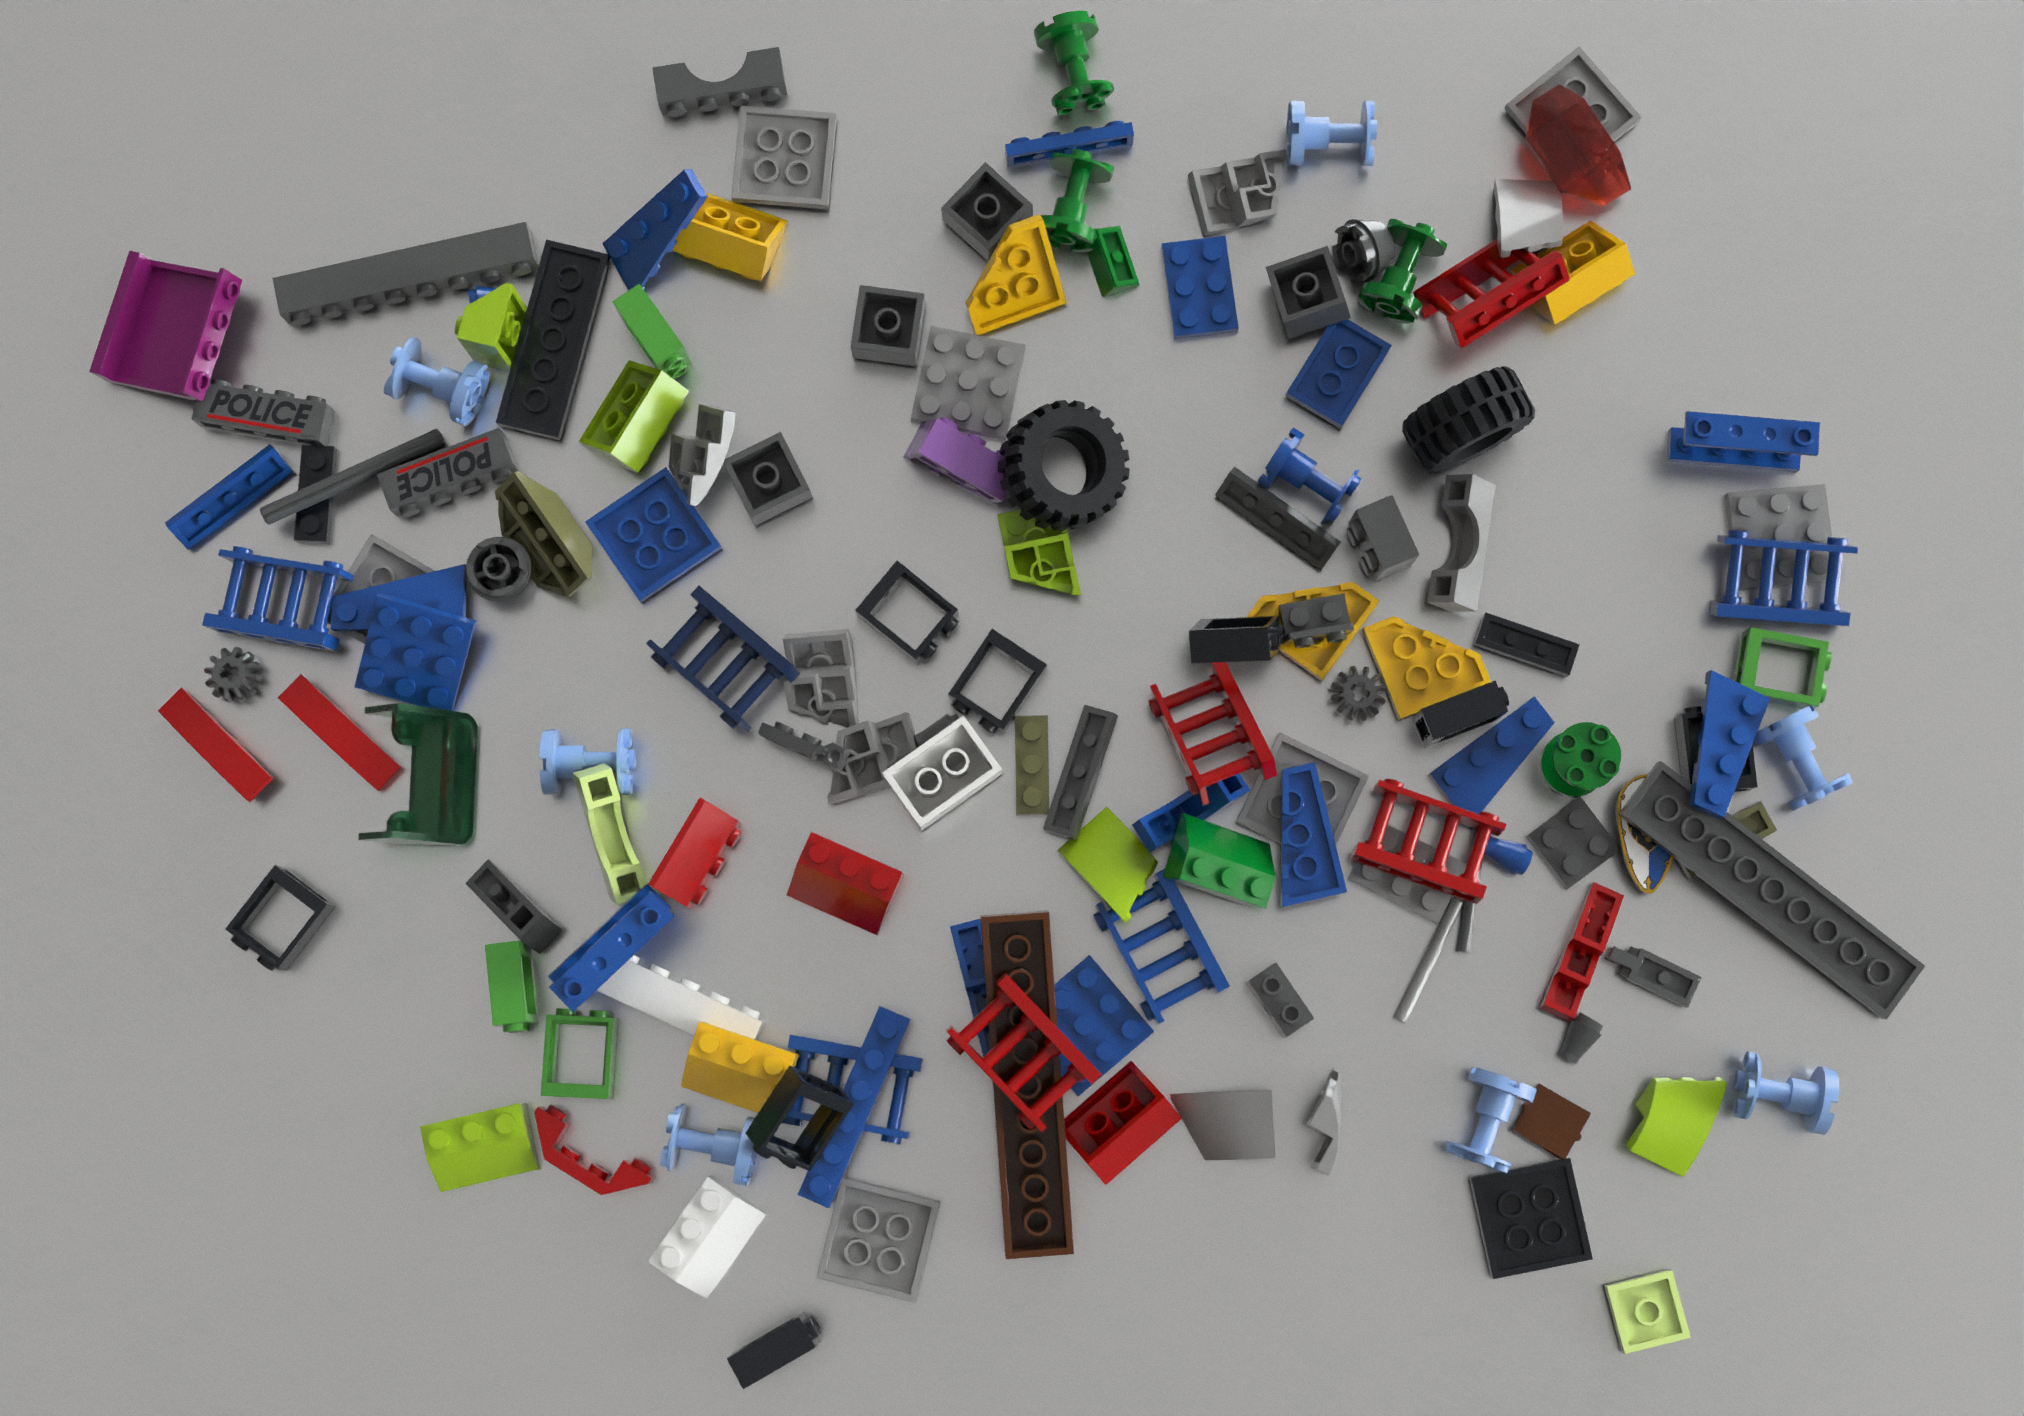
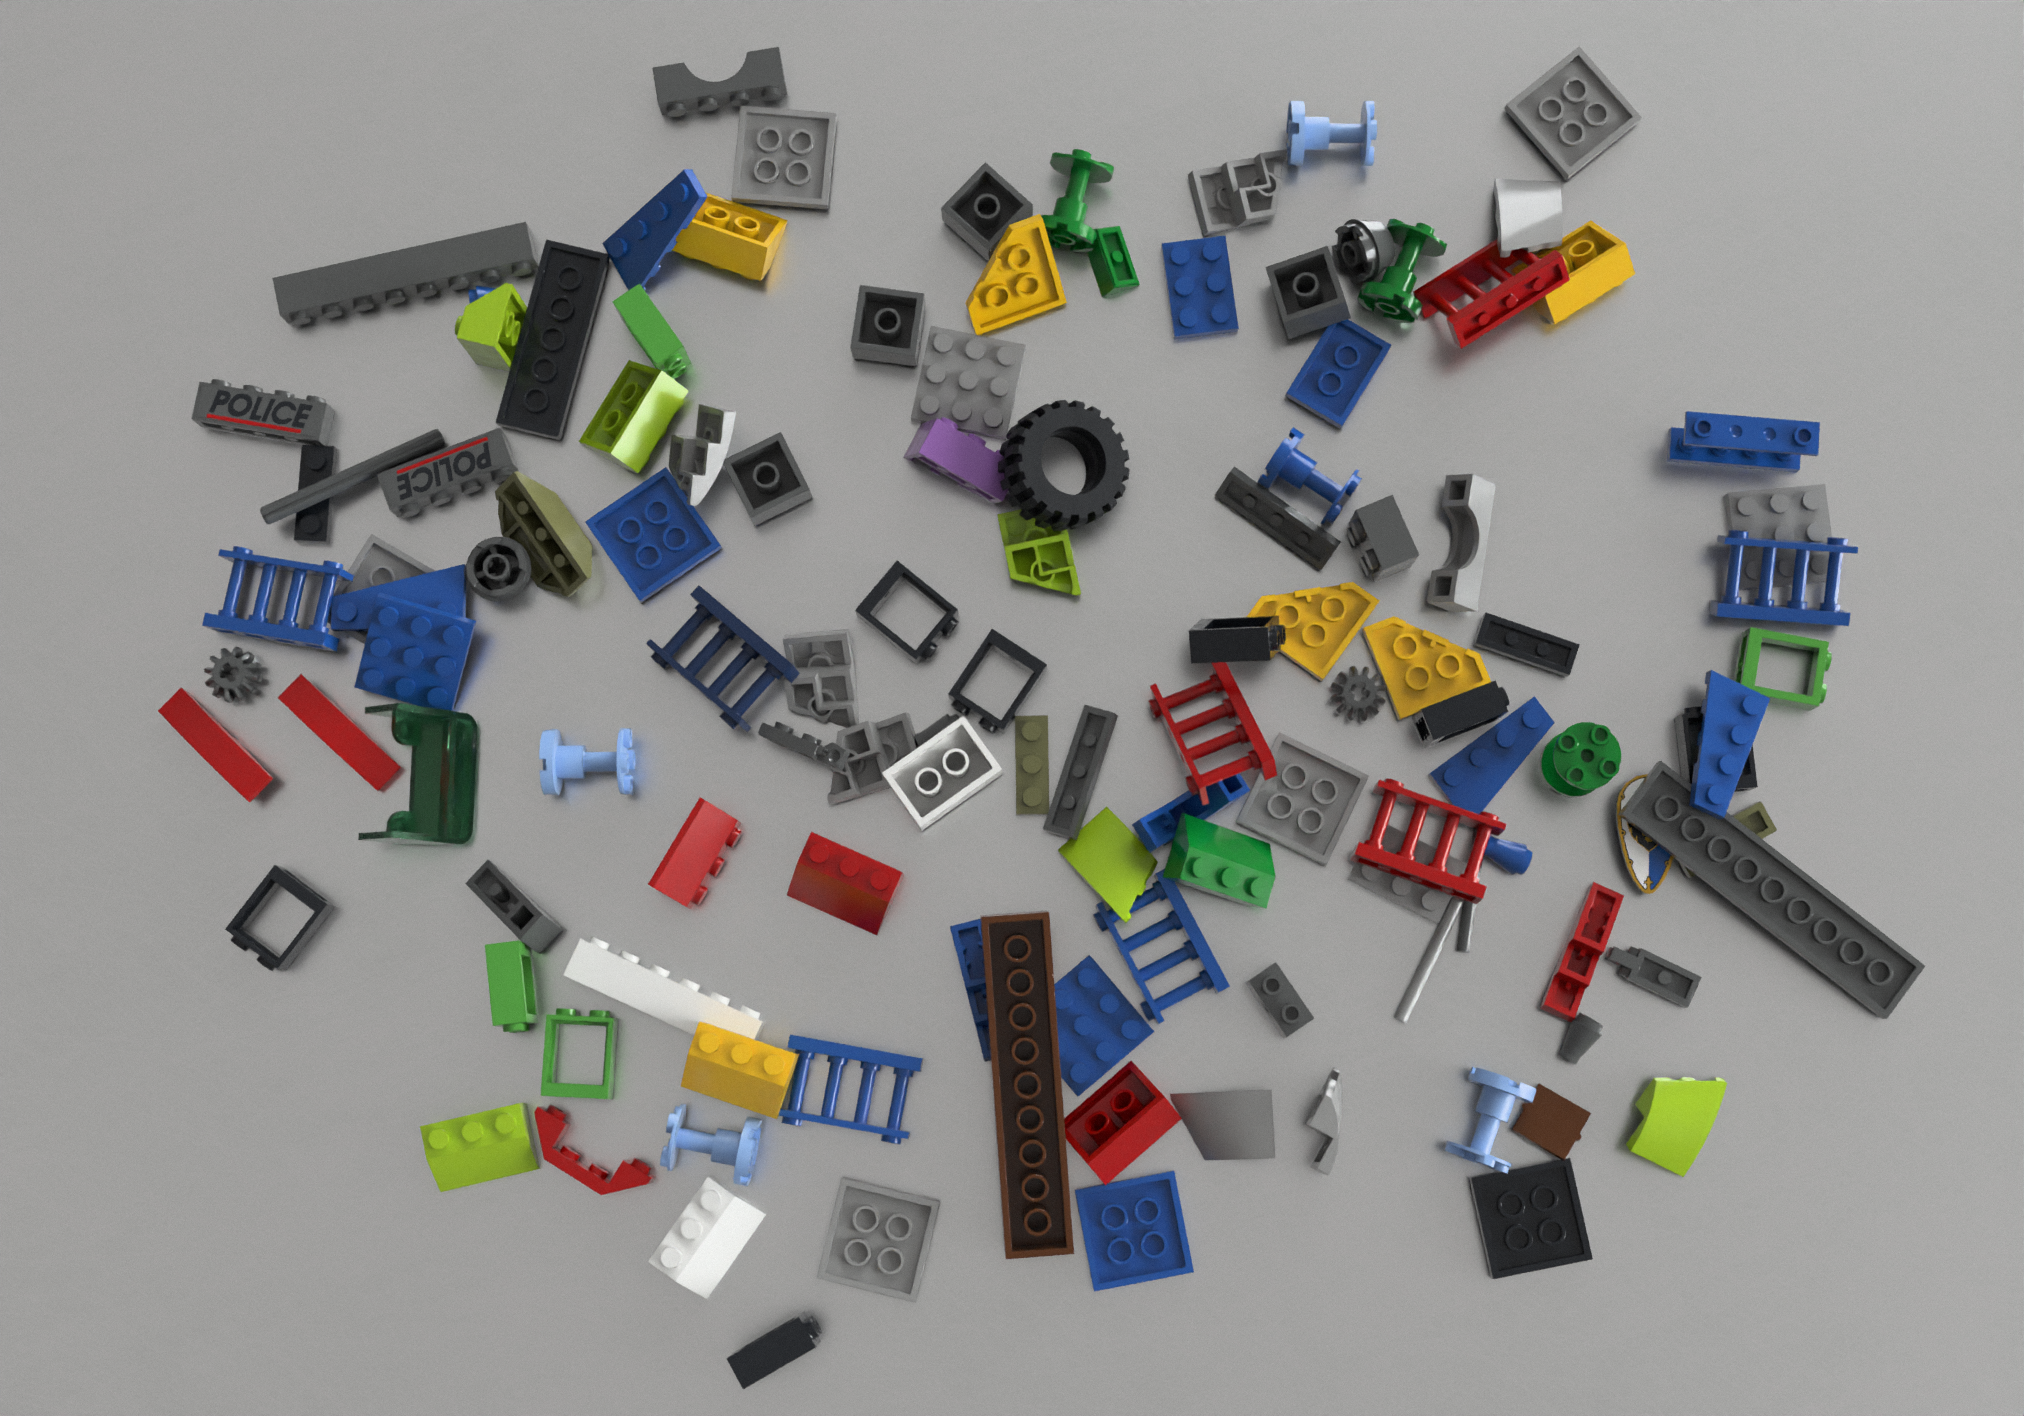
magenta panel [89,251,242,402] -> none
blue plate [165,444,293,550] -> none
light blue piece [384,337,490,426] -> none
blue fence [548,883,674,1012] -> none
yellowish green arch [572,763,646,905] -> none
black window [745,1065,854,1171] -> none
blue plate [798,1006,911,1208] -> none
red fence [946,973,1102,1132] -> none
blue plate [1005,121,1134,167] -> none
green piece [1034,10,1114,115] -> none
dark grey bracket [1278,594,1354,648] -> none
blue wing [1281,762,1347,908] -> none
black tyre [1402,366,1535,474] -> none
clear red wedge [1525,84,1631,207] -> none
dark grey plate [1526,796,1621,889] -> none
yellowish green plate [1604,1269,1691,1354] -> none
light blue piece [1733,1051,1839,1135] -> none
light blue piece [1755,704,1853,811] -> none
none -> blue plate [1075,1170,1194,1292]

